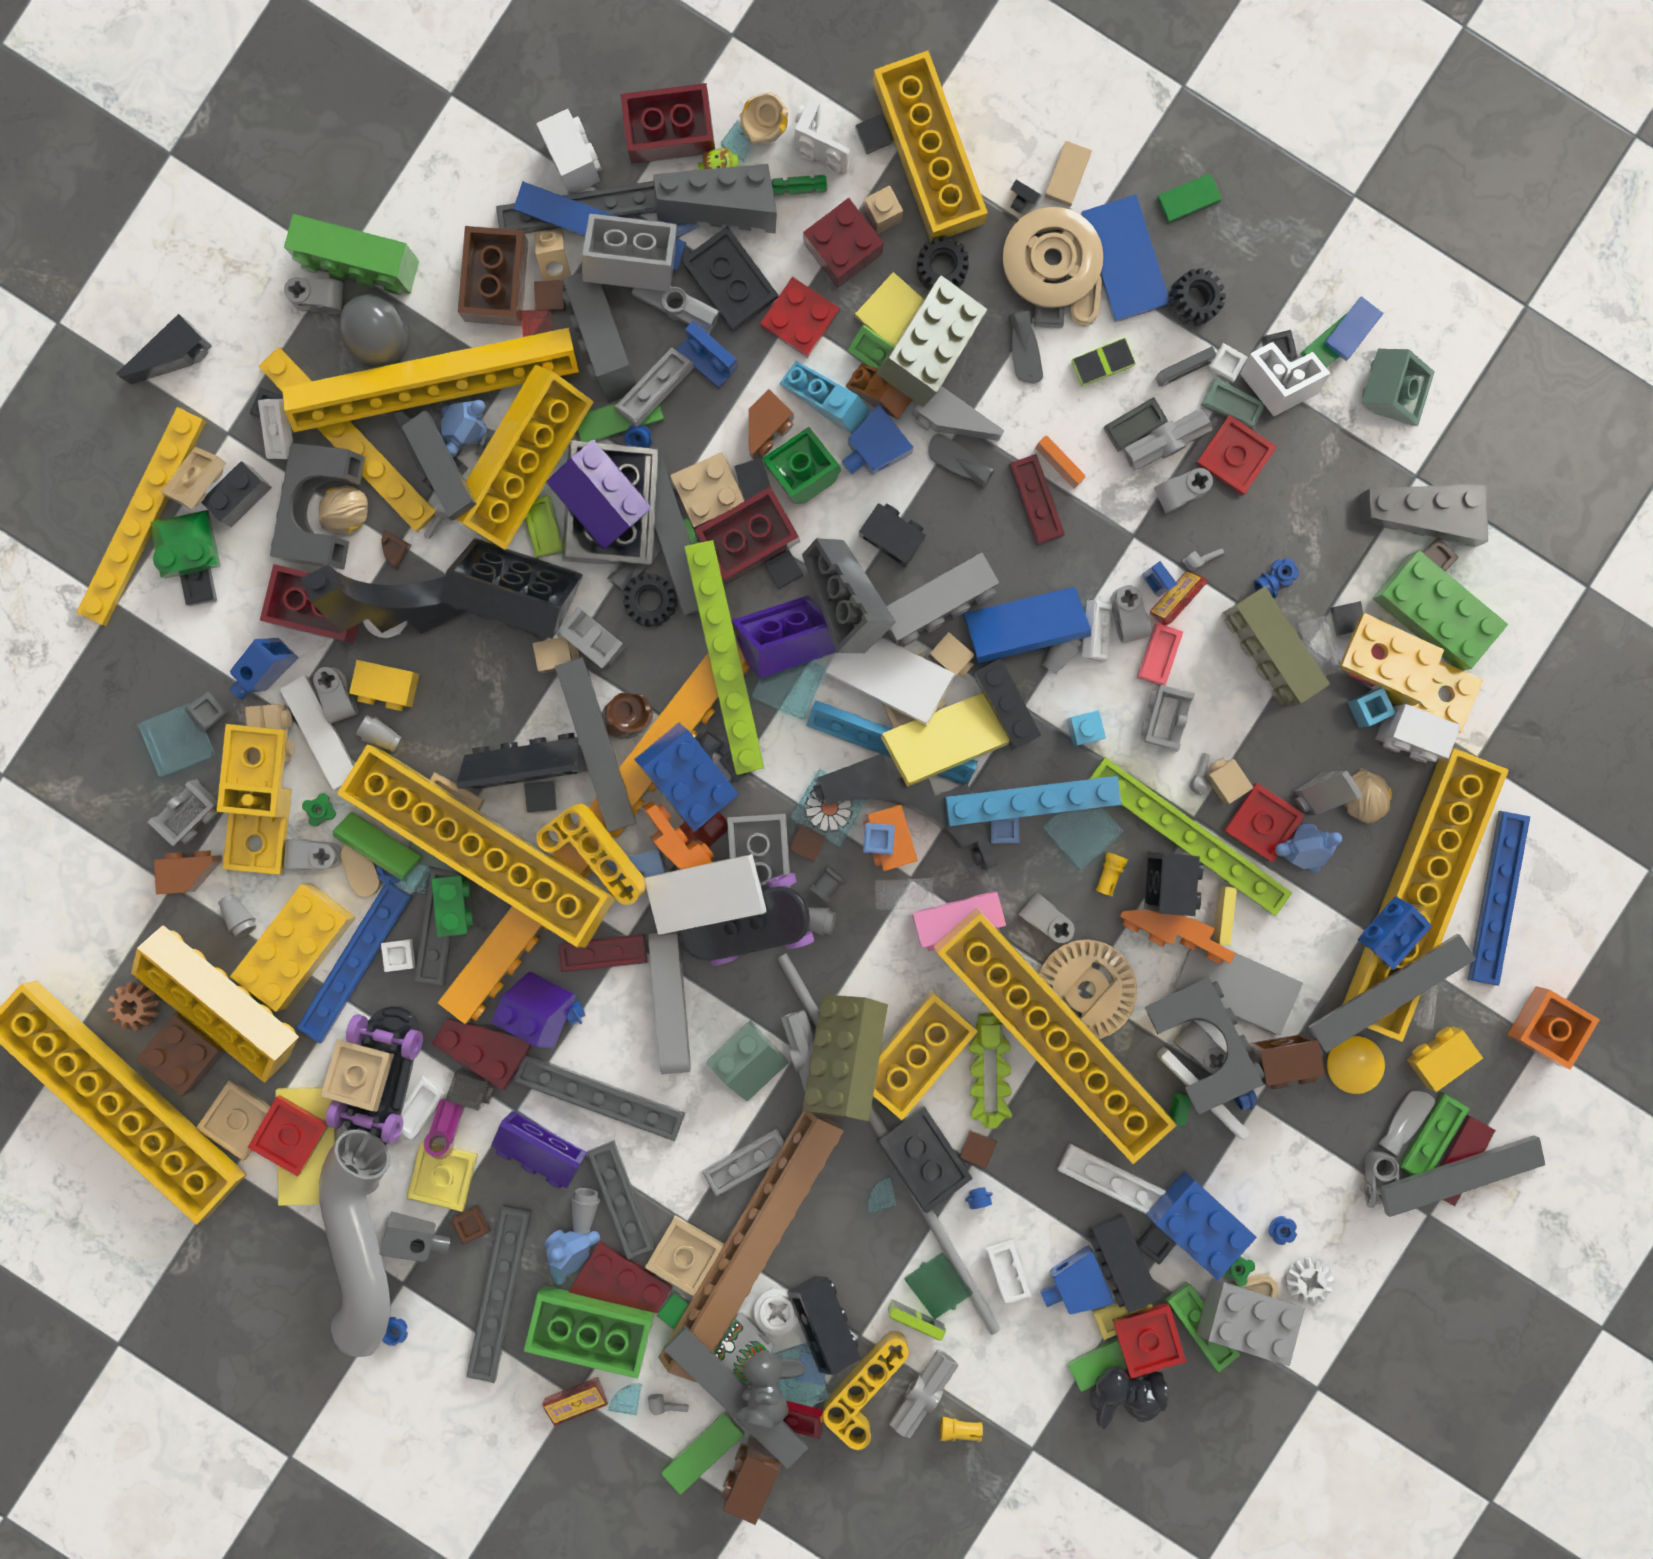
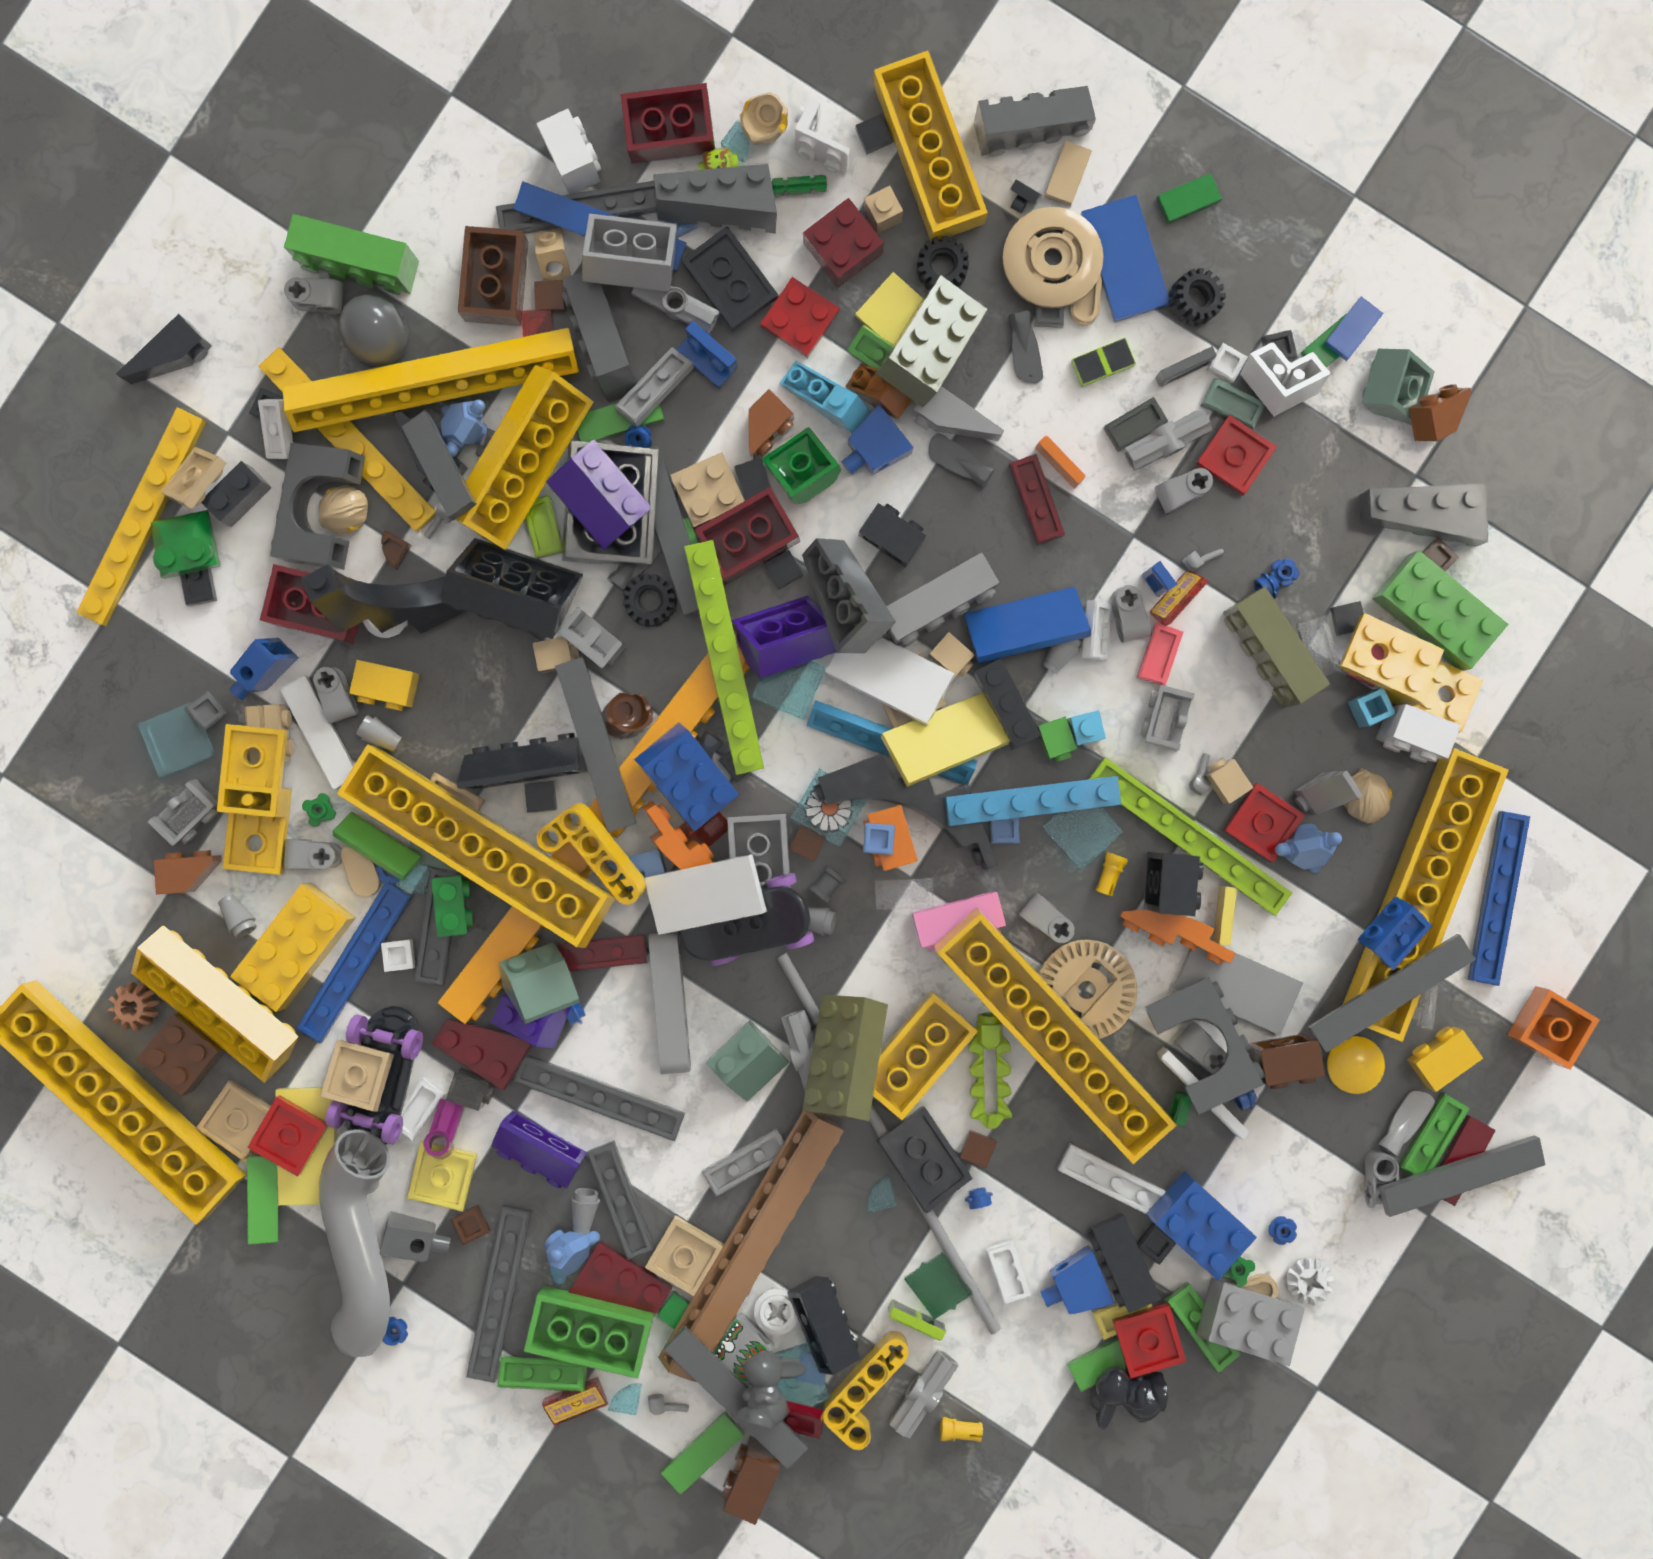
none -> bright green tile [247,1155,278,1244]
none -> bright green tile [497,1357,587,1392]
none -> sand green slope [499,942,580,1024]
none -> dark grey wedge [974,86,1096,157]
none -> bright green brick [1037,716,1077,762]
none -> dark orange slope [1408,384,1471,441]

